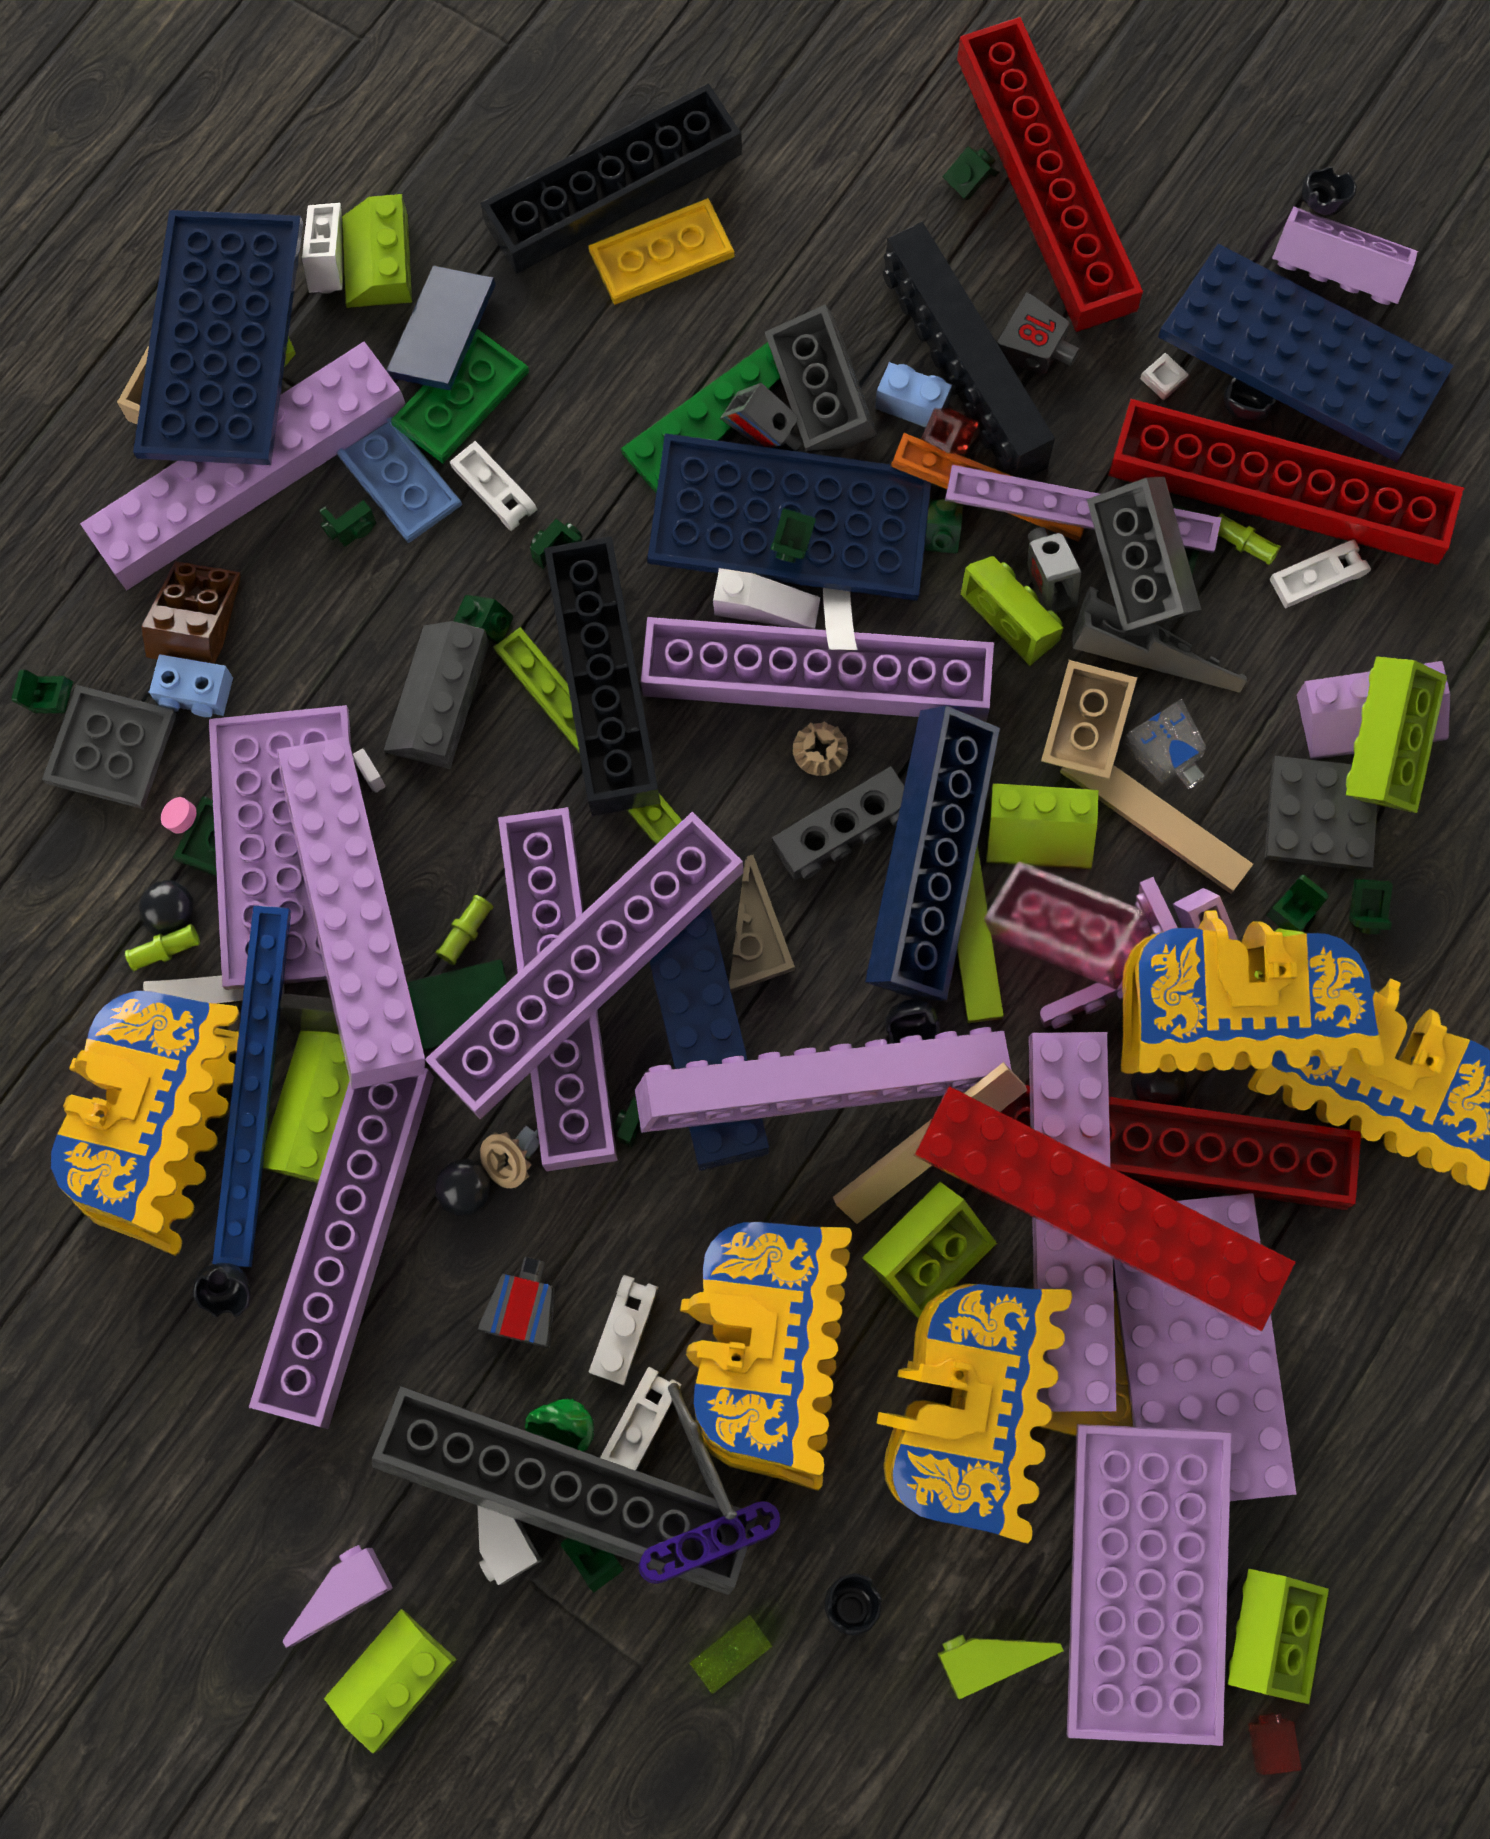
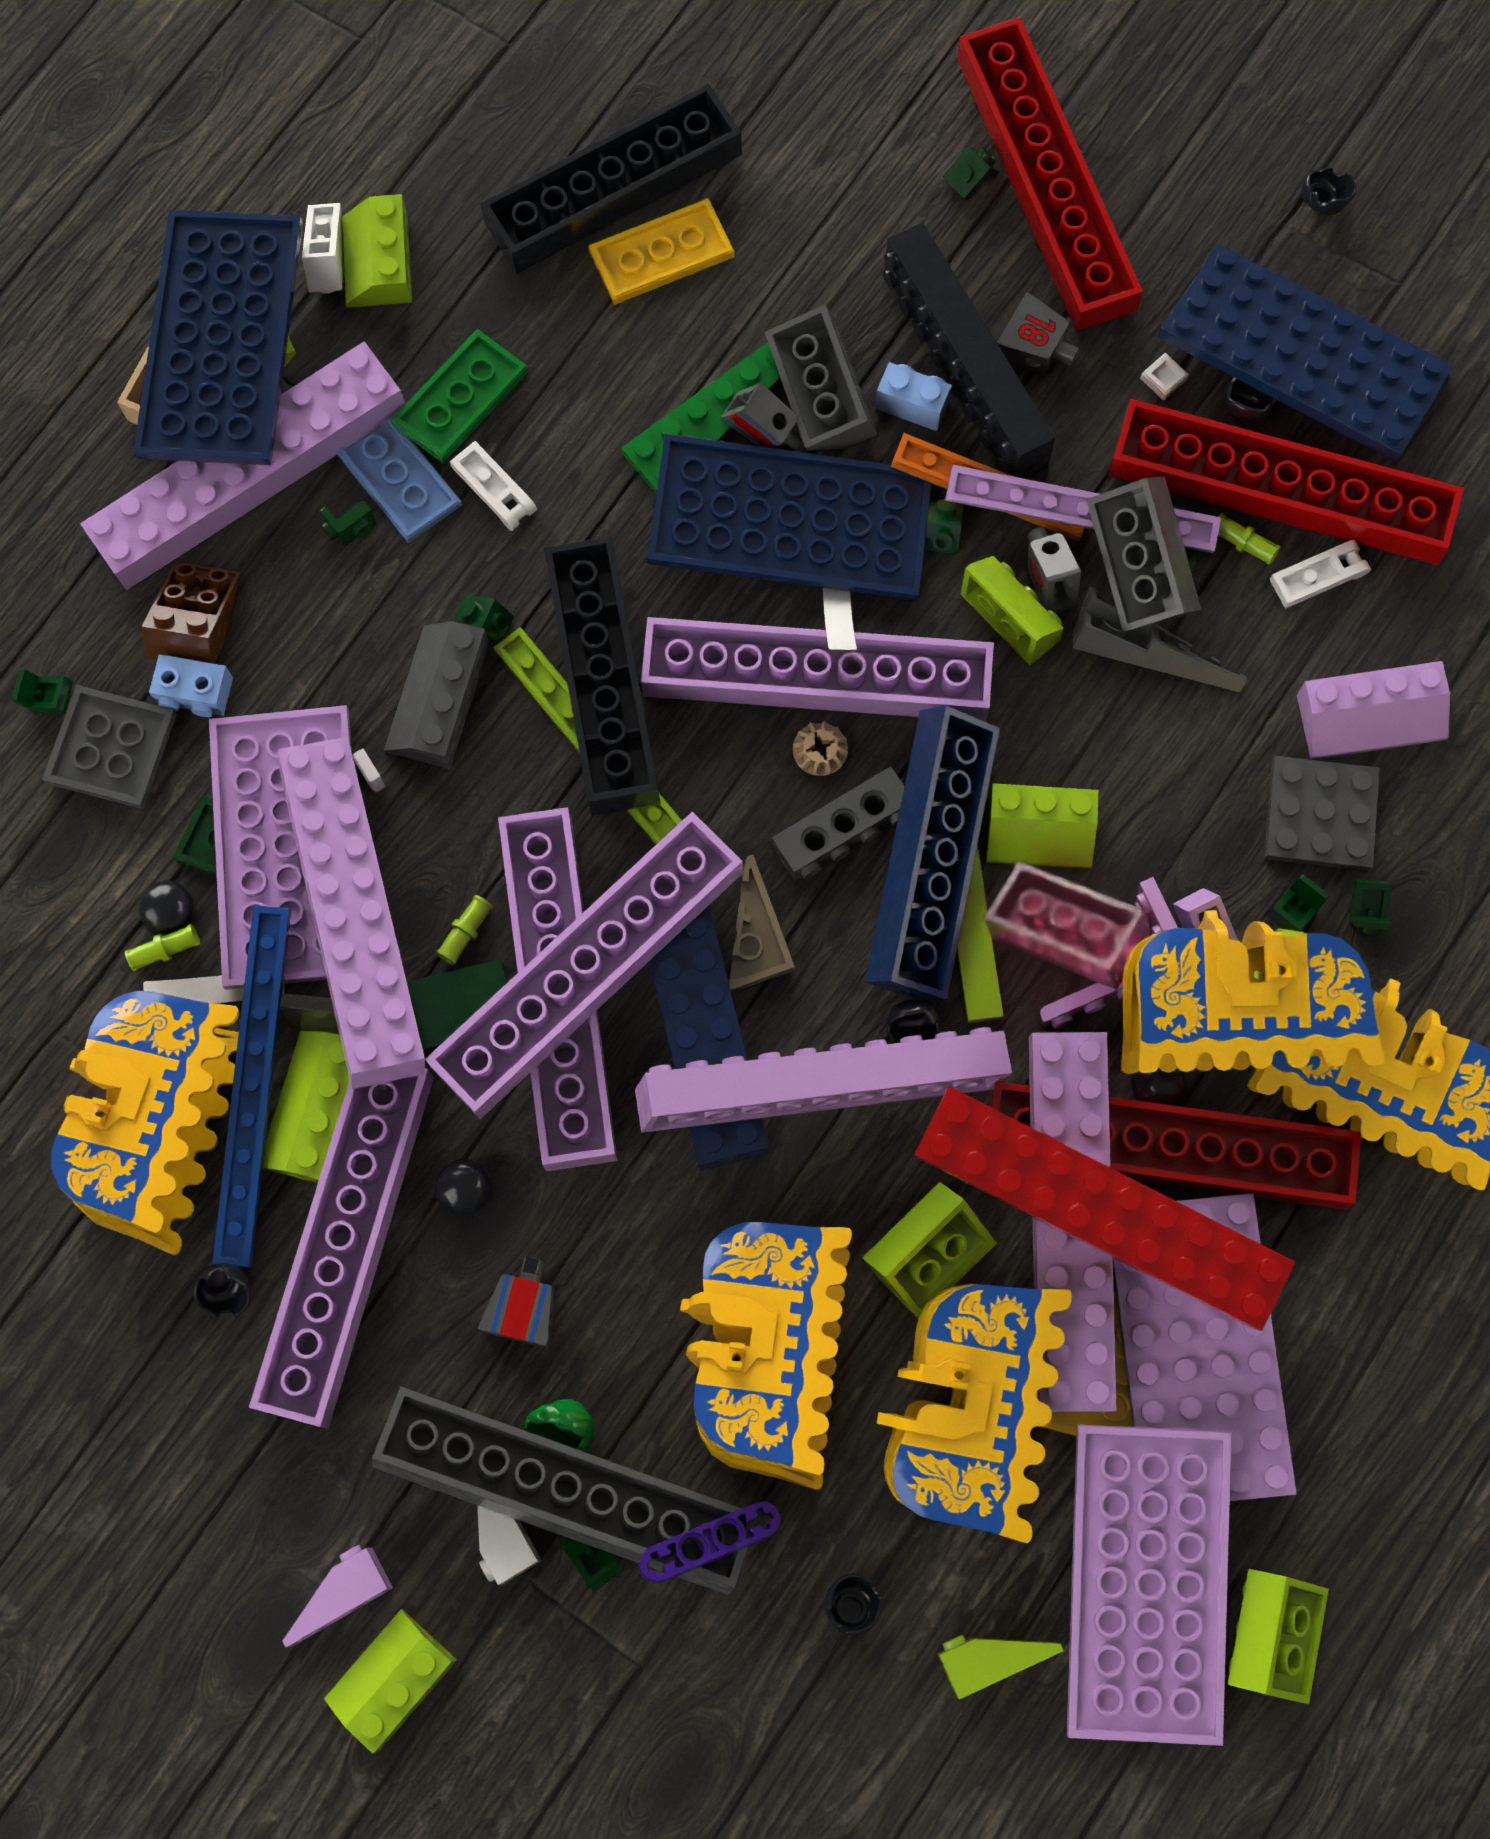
bright pink tile [161,797,197,834] -> none
tile [386,266,496,390] -> none
tan gear [480,1132,531,1188] -> none
light aqua plate [516,1126,540,1159] -> none
dark green bracket [530,518,582,569] -> none
white plate [589,1275,659,1386] -> none
white plate [600,1367,682,1471] -> none
dark green bracket [614,1097,640,1147] -> none
dark grey piece [668,1383,737,1519] -> none
clear neon green plate [689,1615,773,1694] -> none
white slope [713,568,820,629] -> none
dark green bracket [770,508,816,563] -> none
tan tile [833,1062,1027,1224] -> none
clear red brick [921,408,978,454] -> none
tan slope [1041,660,1137,779] -> none
tan tile [1060,765,1253,894] -> none
clear torso [1122,699,1206,789] -> none
clear red brick [1248,1713,1302,1775] -> none
lavender slope [1272,206,1418,305] -> none
lime slope [1346,657,1447,813] -> none

